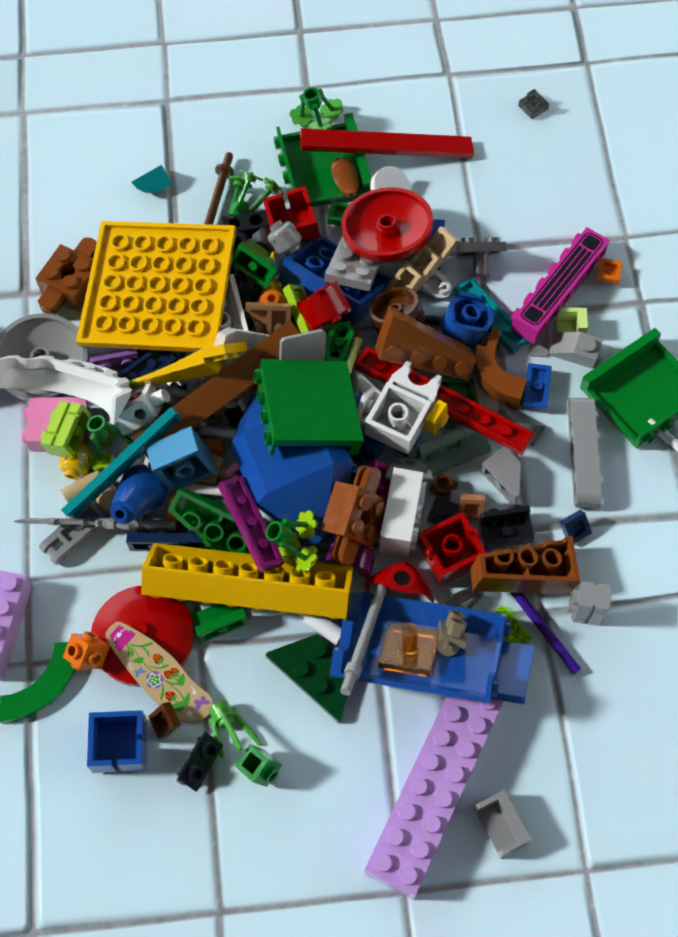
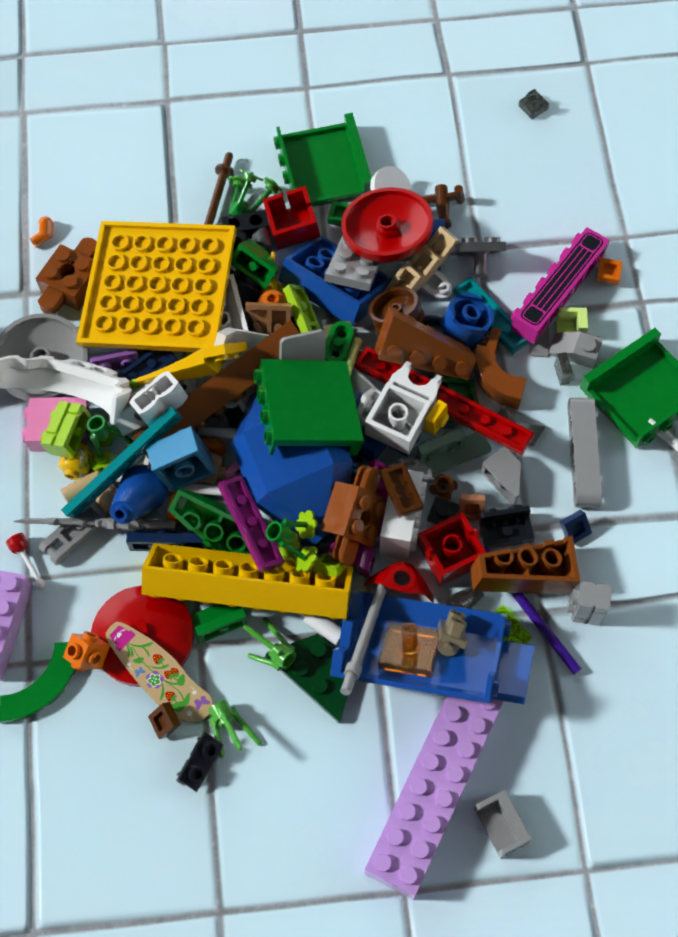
blue piece [87,710,147,773] -> none
teal brick [131,165,172,193] -> none
green brick [234,744,282,787] -> none
light grey head [267,220,302,256] -> none
plant [289,87,344,130] -> none
red brick [296,281,352,331] -> none
red tile [300,128,474,159] -> none
dark orange arm [331,157,359,198] -> none
blue plate [522,363,552,412] -> none
none -> hinge [6,533,46,589]
none -> orange arm [30,216,54,247]
none -> white brick [129,371,188,427]
none -> bright green plant [243,617,296,671]
none -> lime tile [313,553,347,578]
none -> reddish brown plate [380,462,424,518]
none -> reddish brown piece [421,184,465,229]
none -> clear smoke tile [554,352,573,386]

